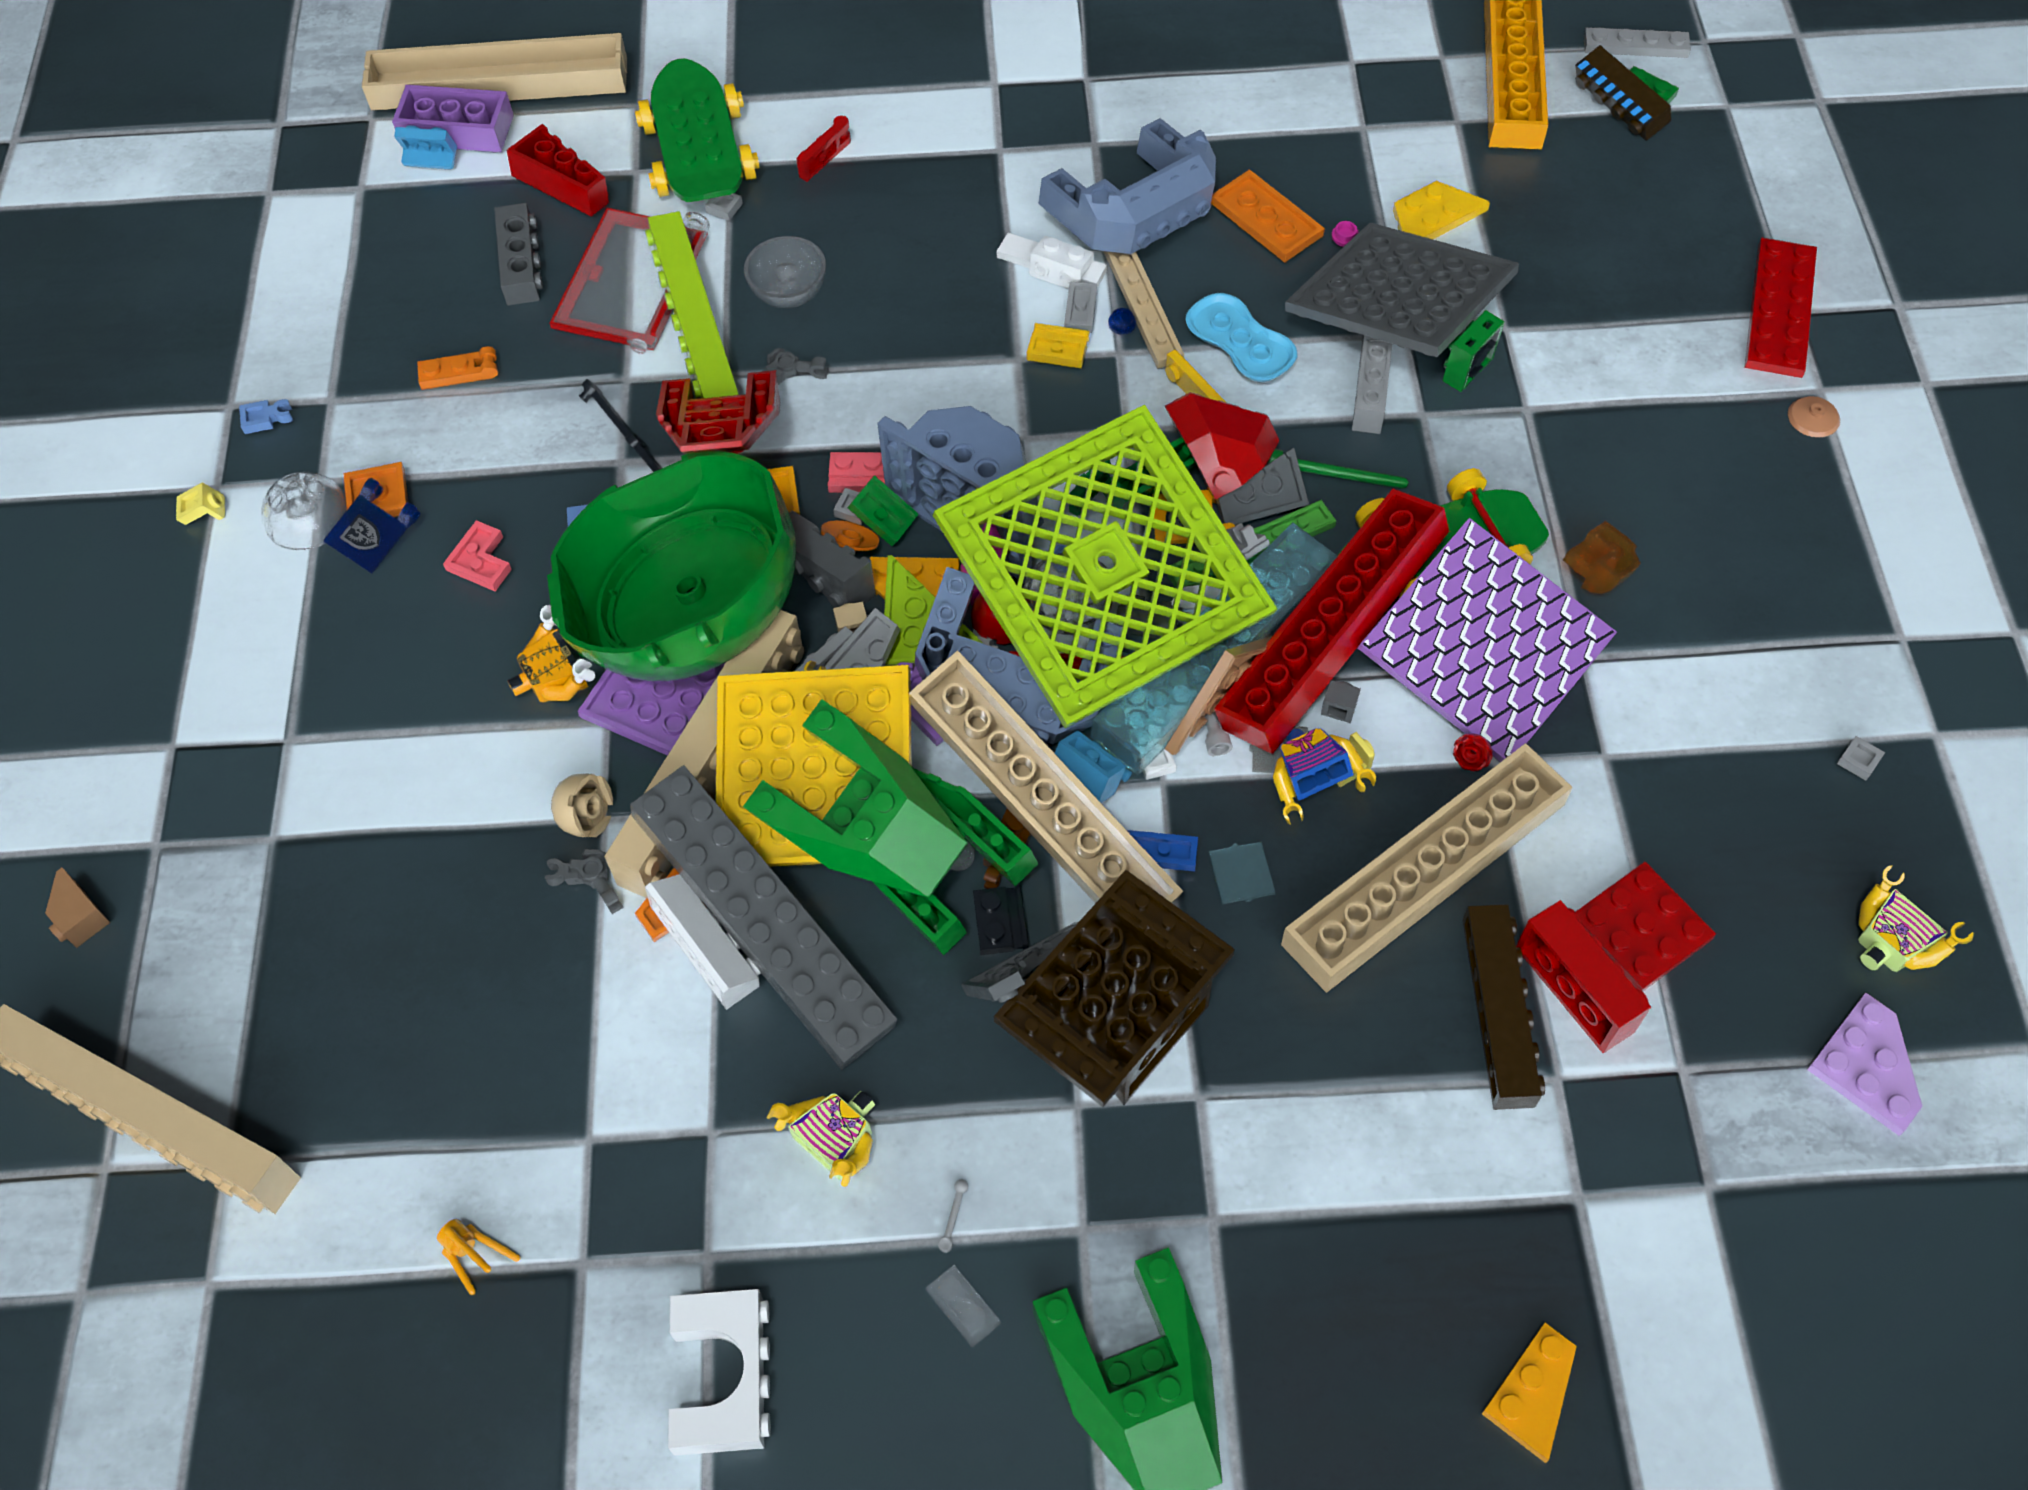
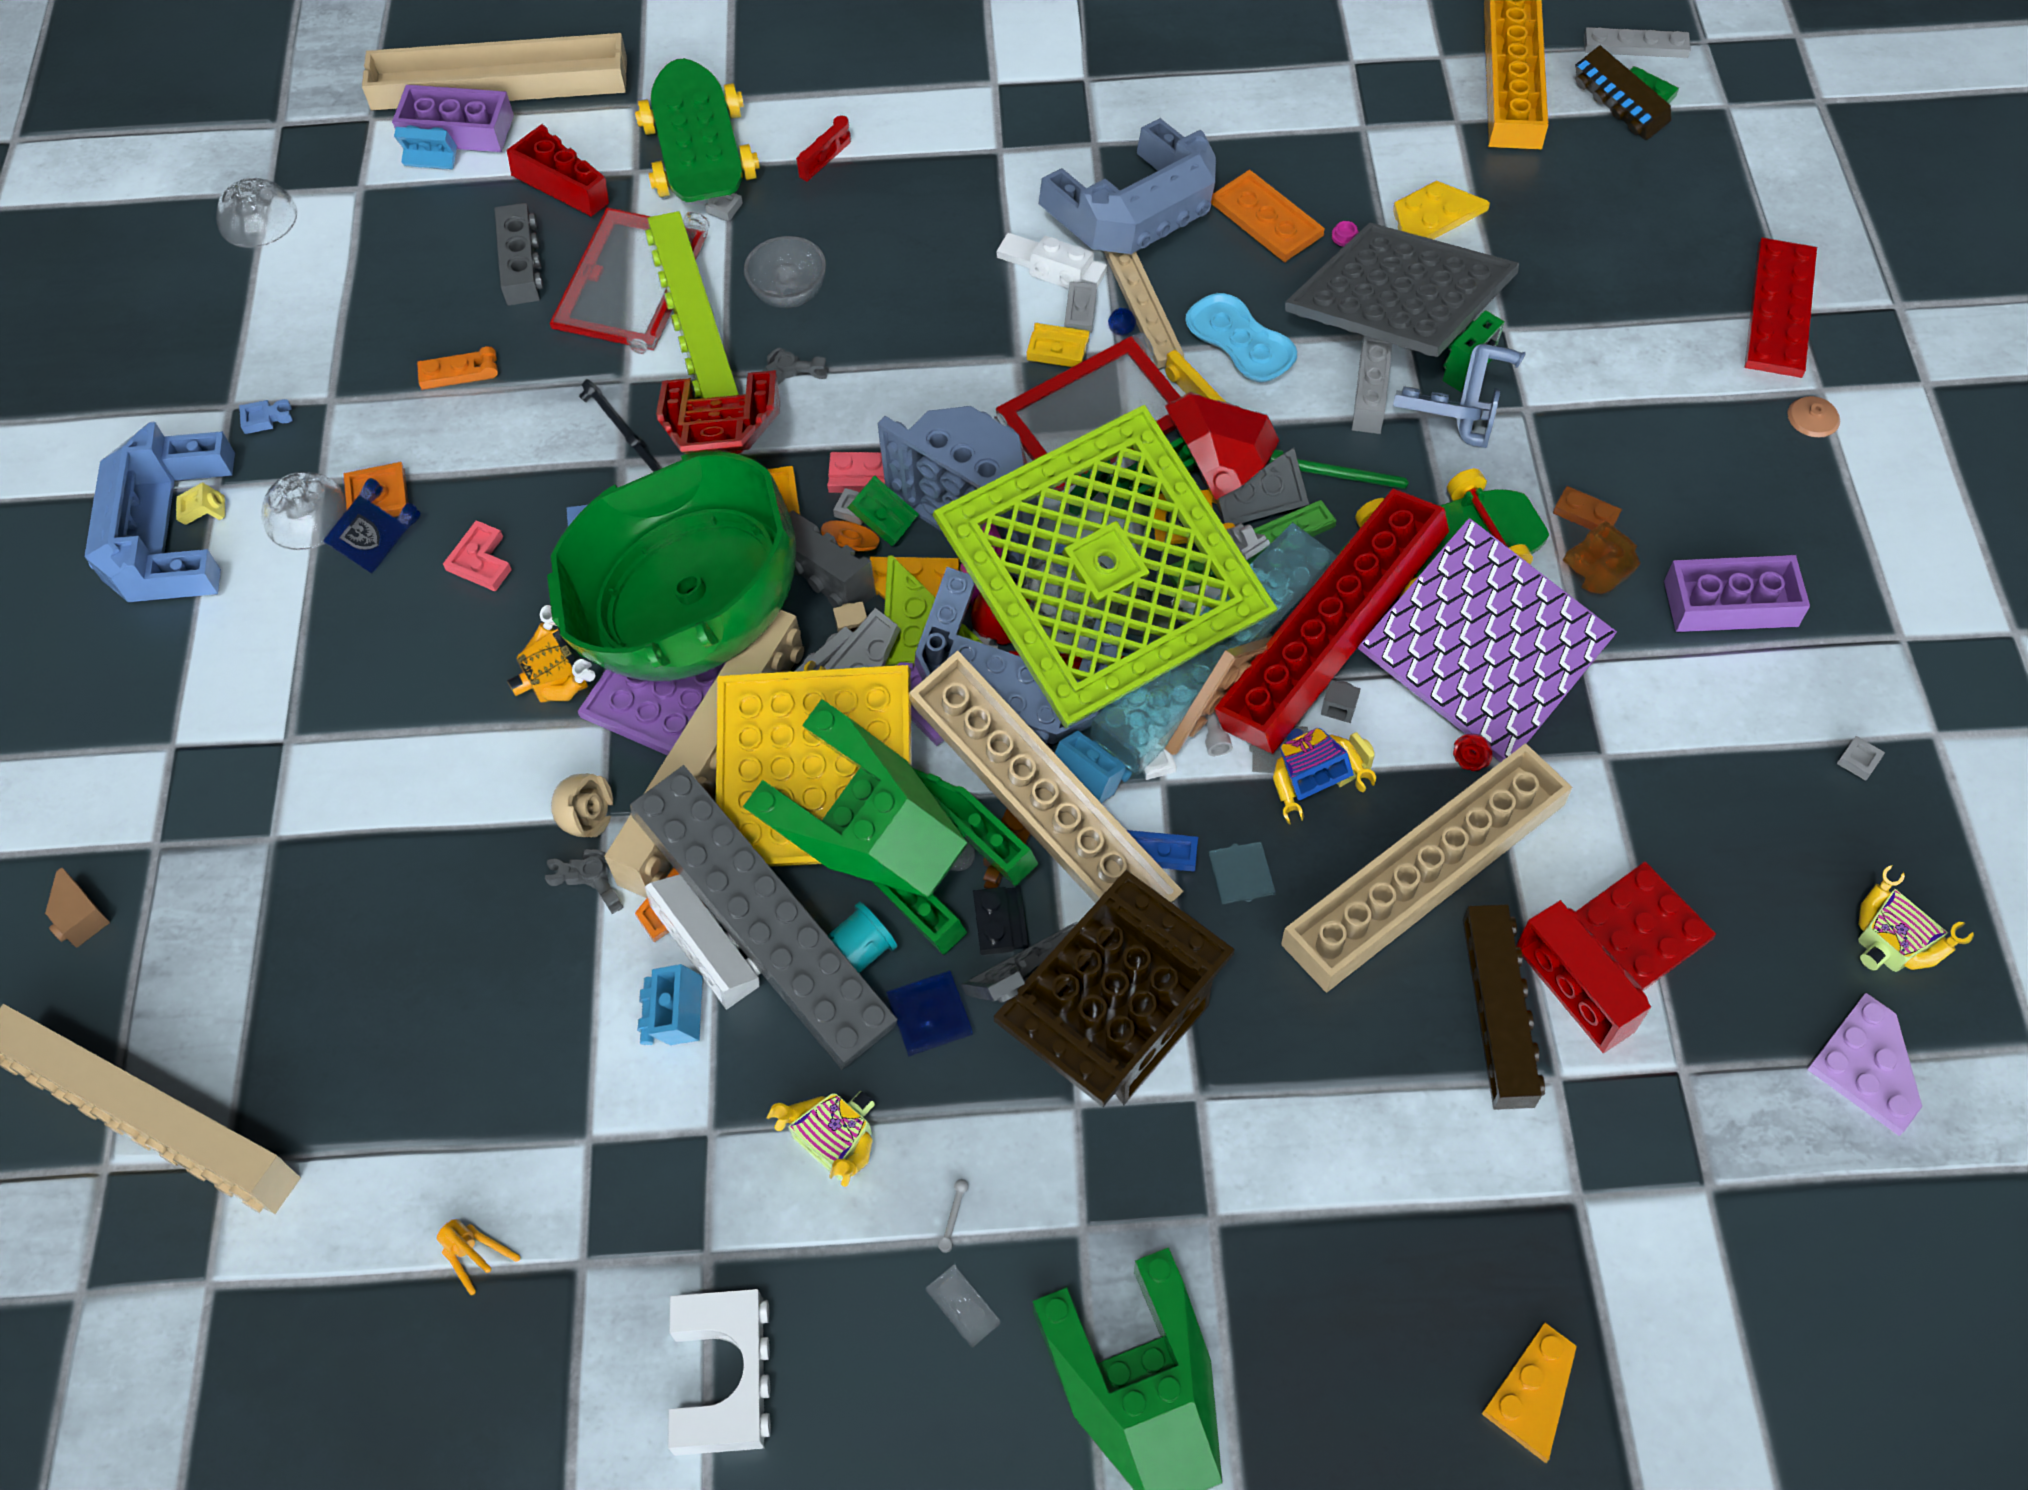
none -> medium blue wedge [84,422,235,602]
none -> clear piece [216,178,297,247]
none -> dark azure brick [637,964,703,1046]
none -> teal piece [827,901,898,973]
none -> clear blue plate [886,971,973,1057]
none -> clear door [994,332,1181,492]
none -> sand blue plate [1393,344,1526,448]
none -> dark orange plate [1553,486,1622,537]
none -> medium lavender brick [1664,555,1810,632]

